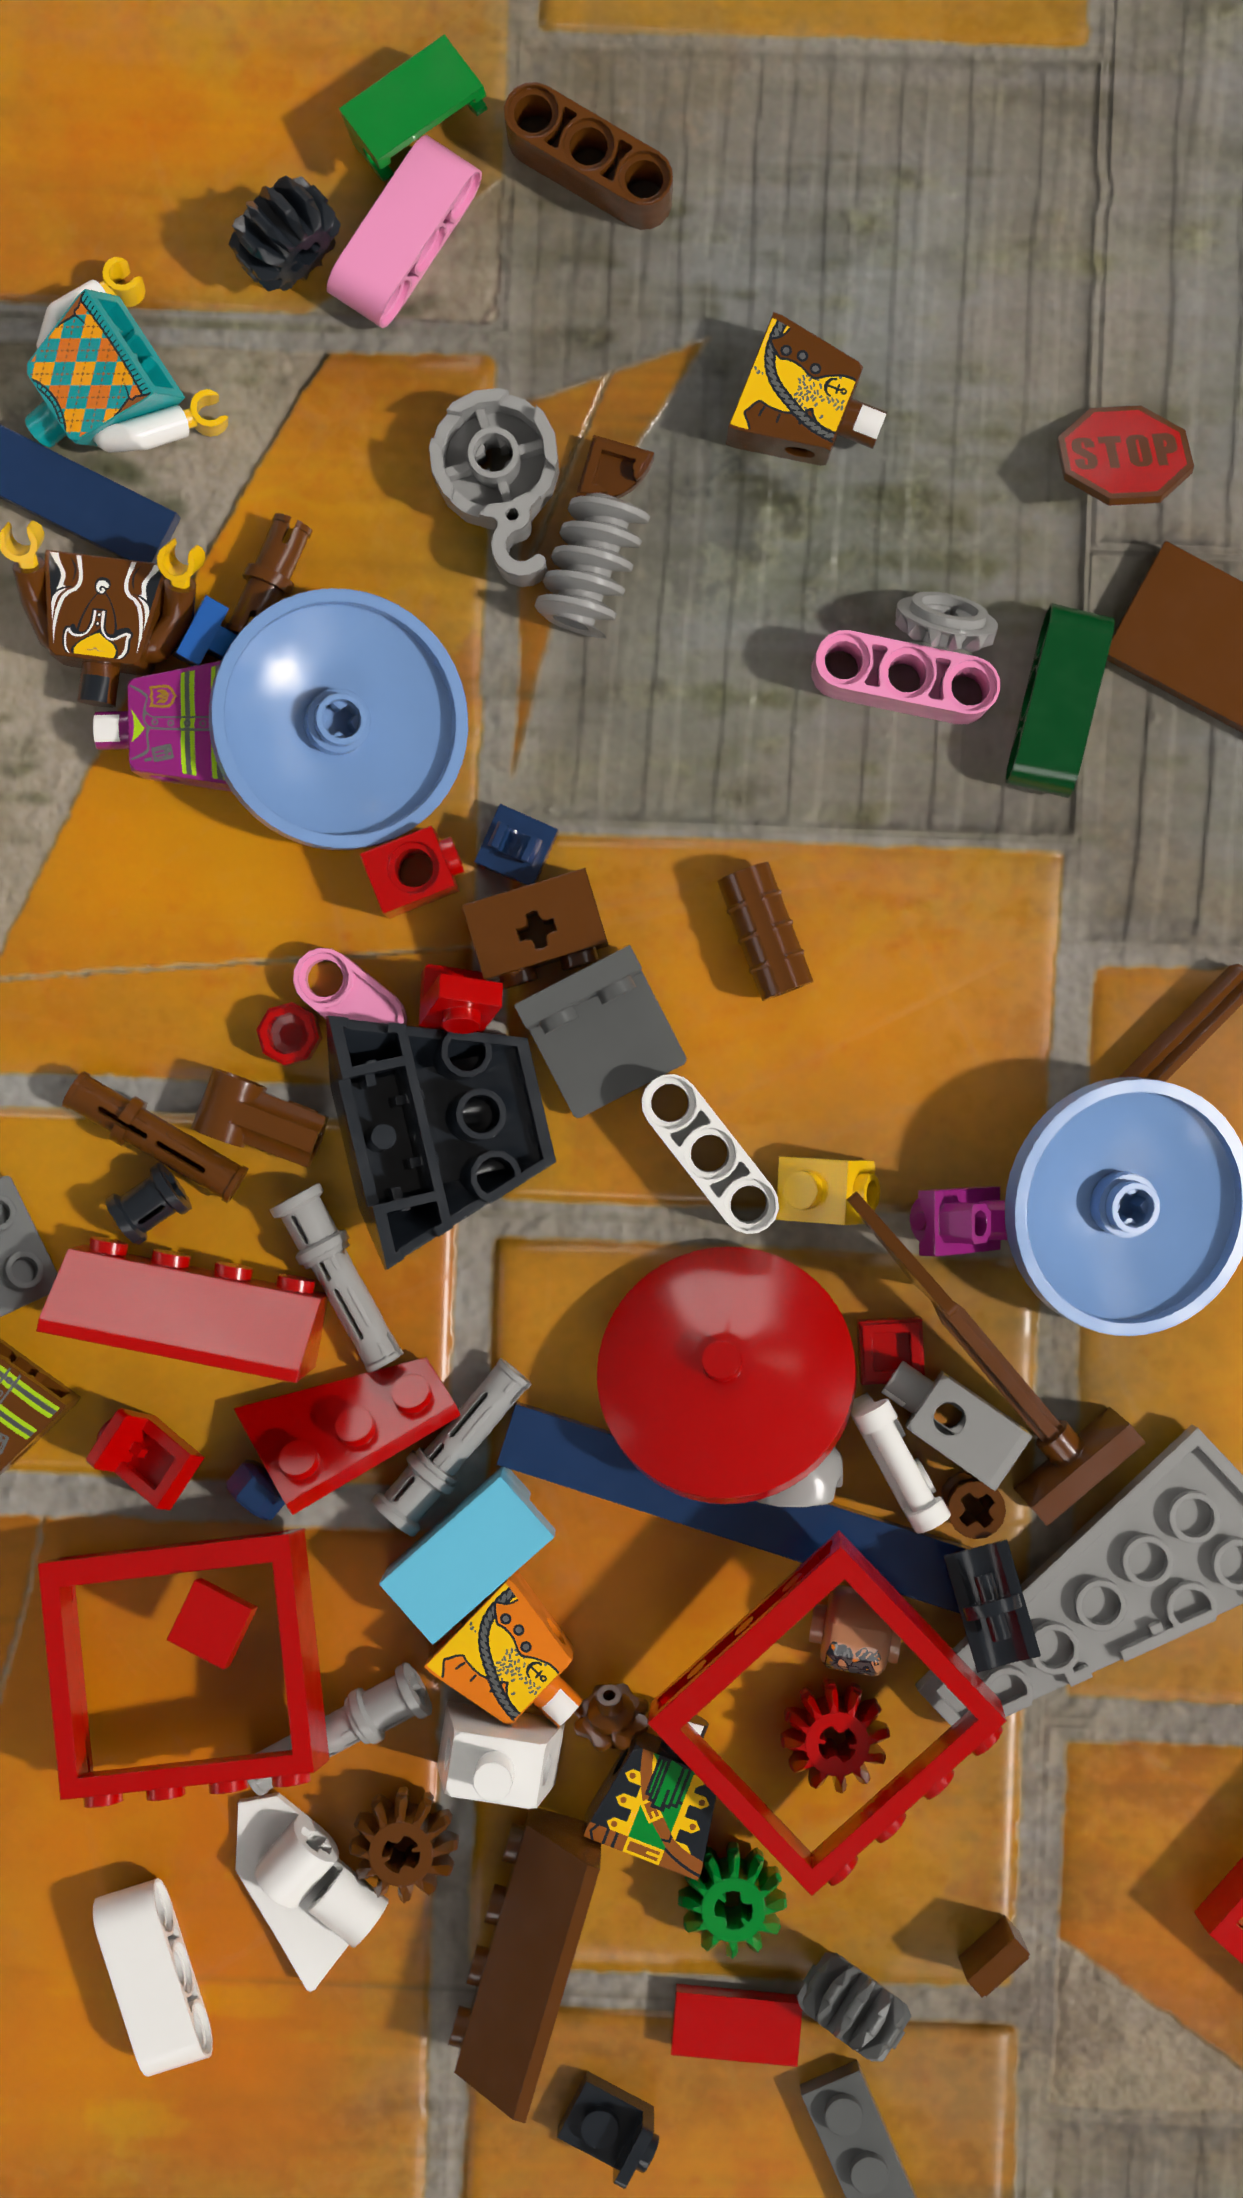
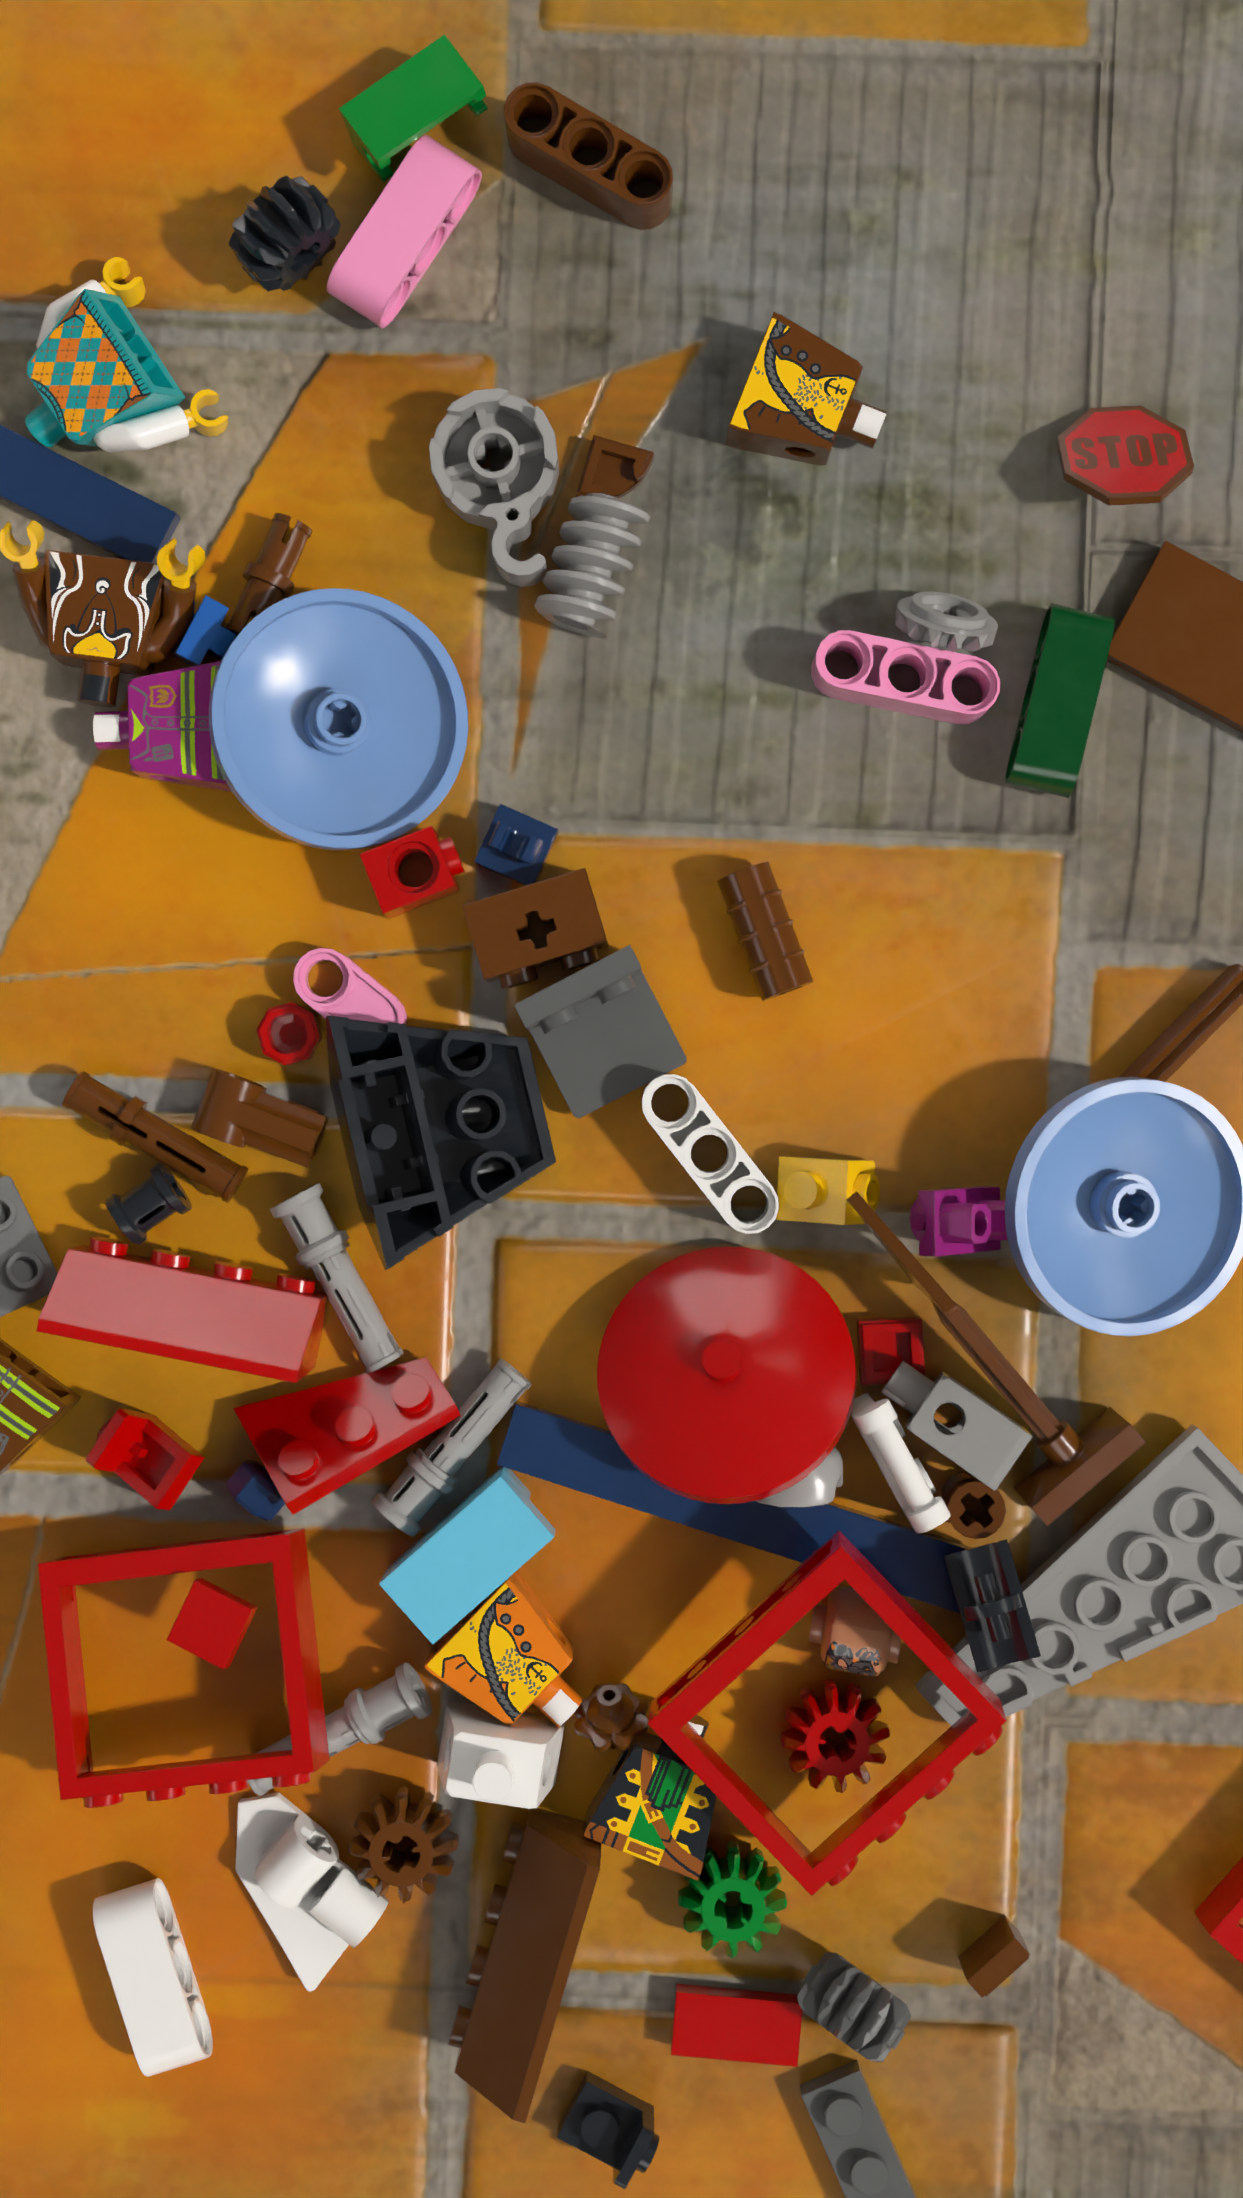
red bracket [419,964,503,1034] -> none

